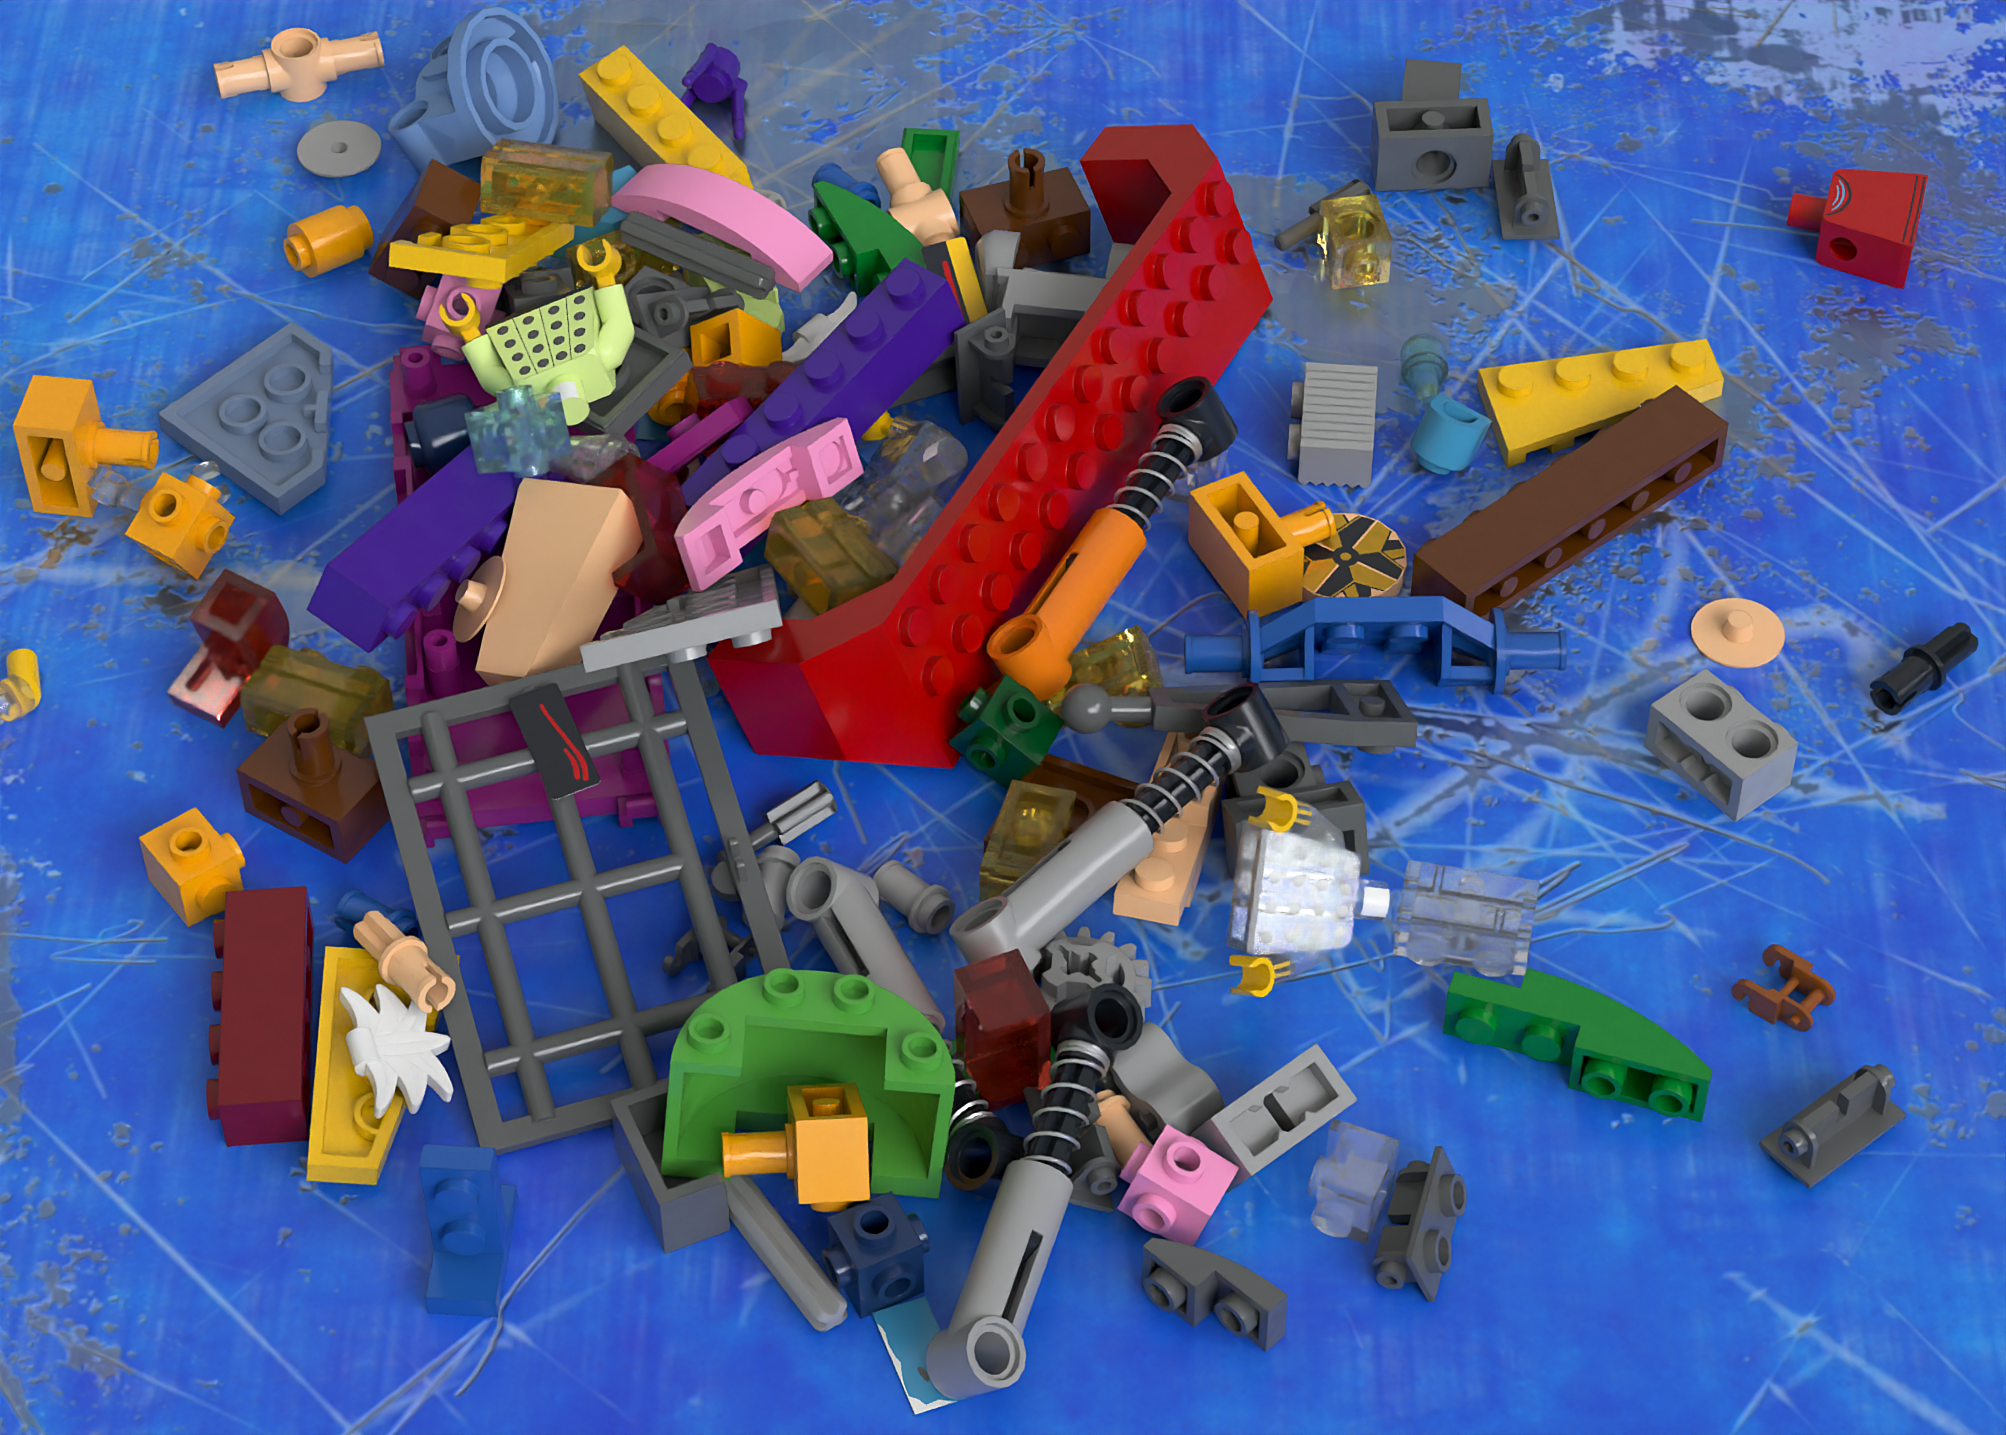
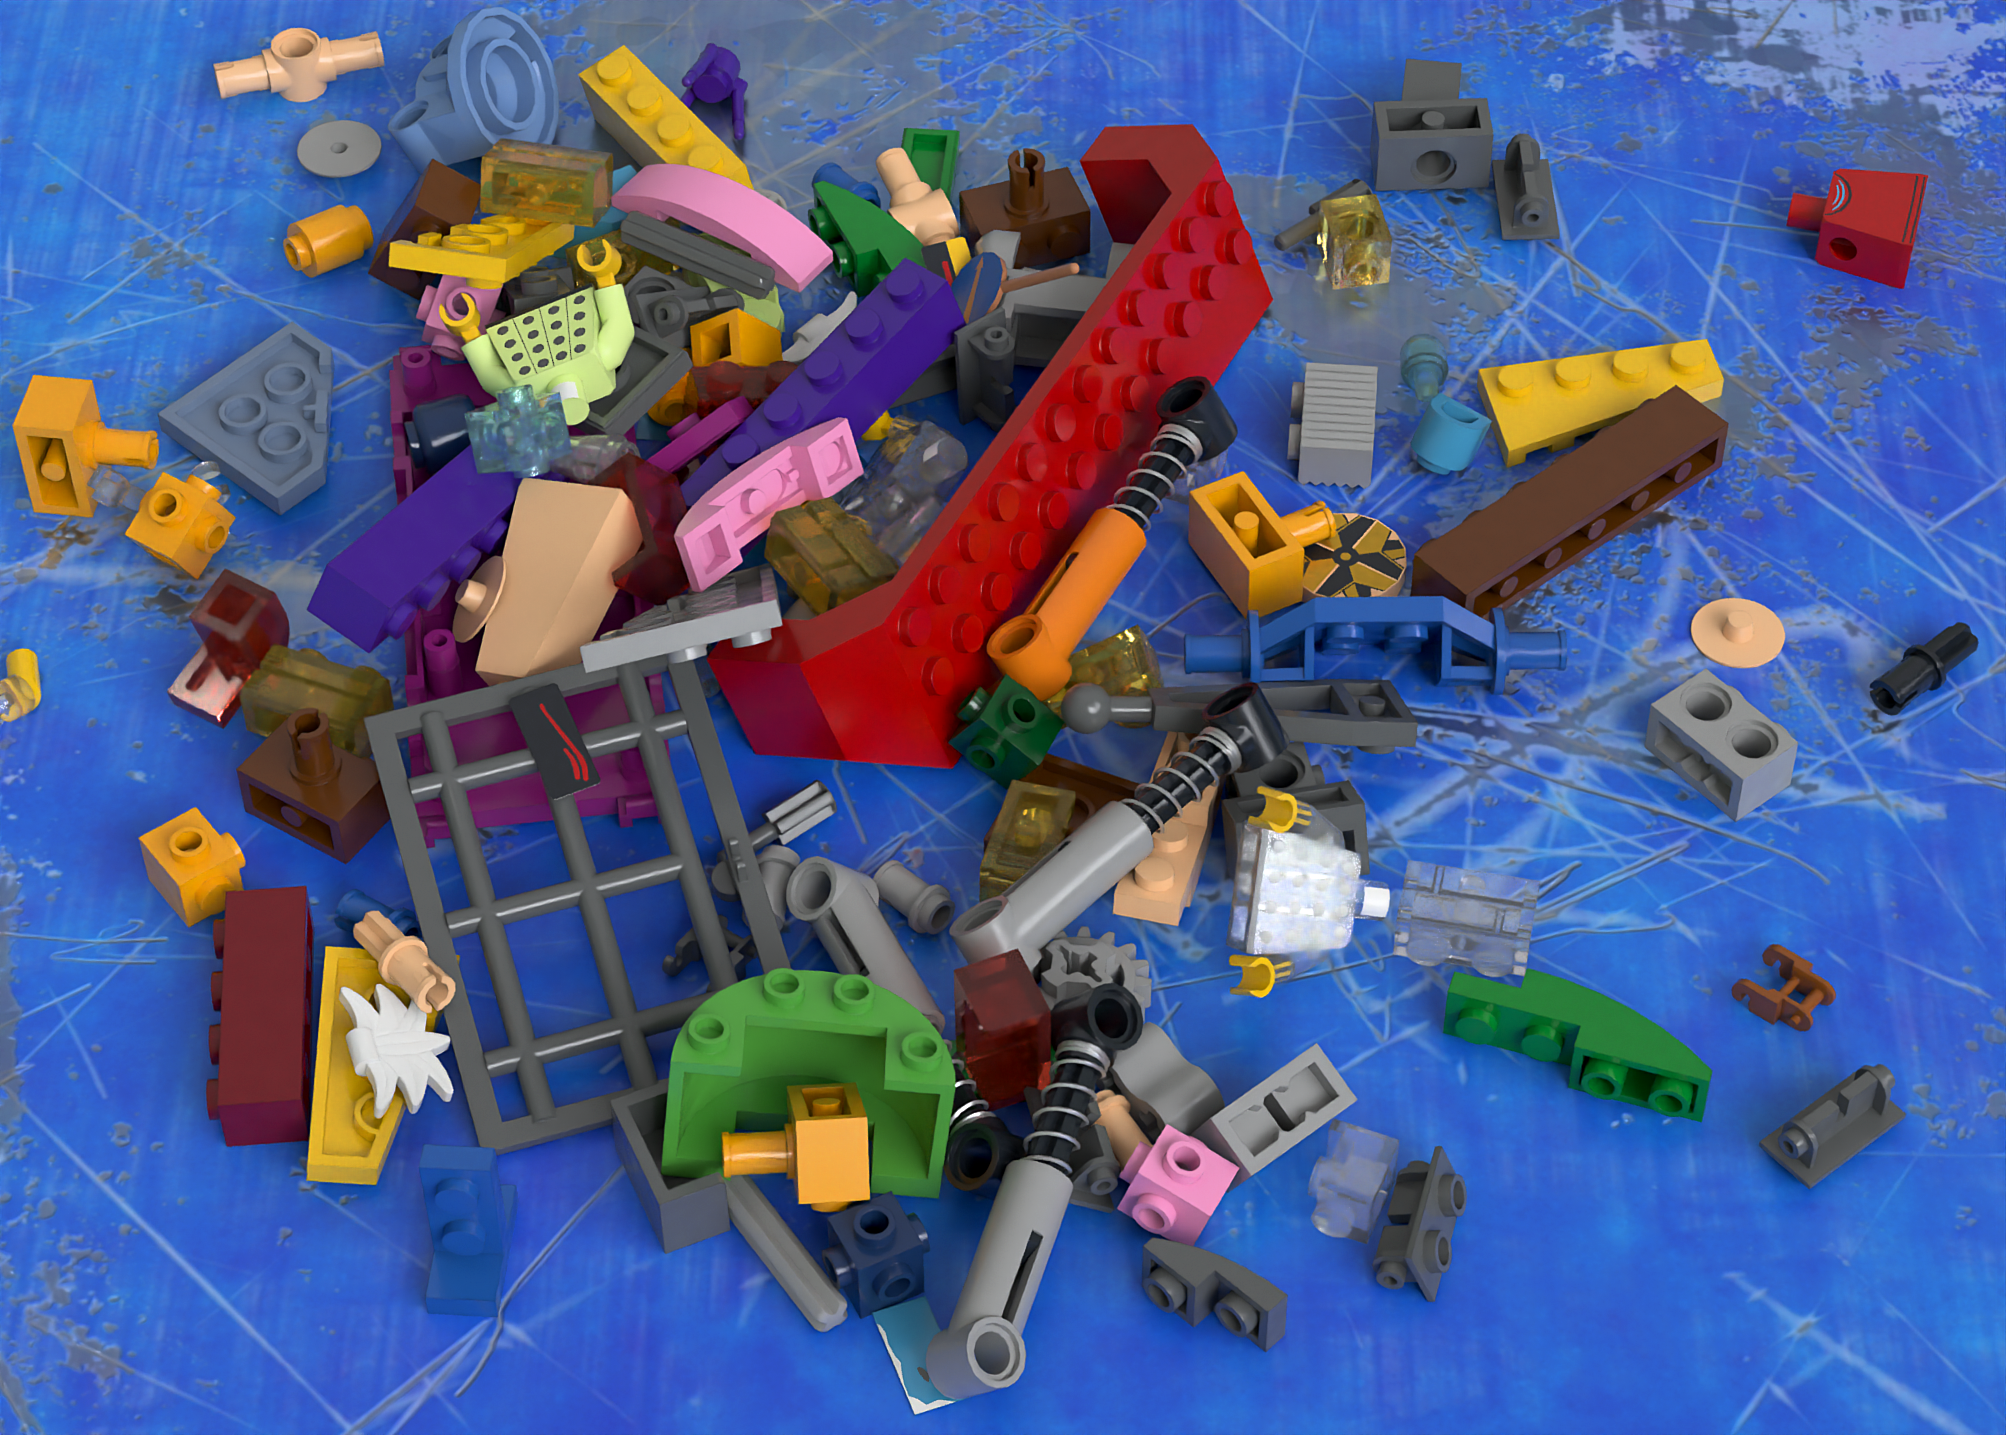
none -> piece [951,252,1080,325]

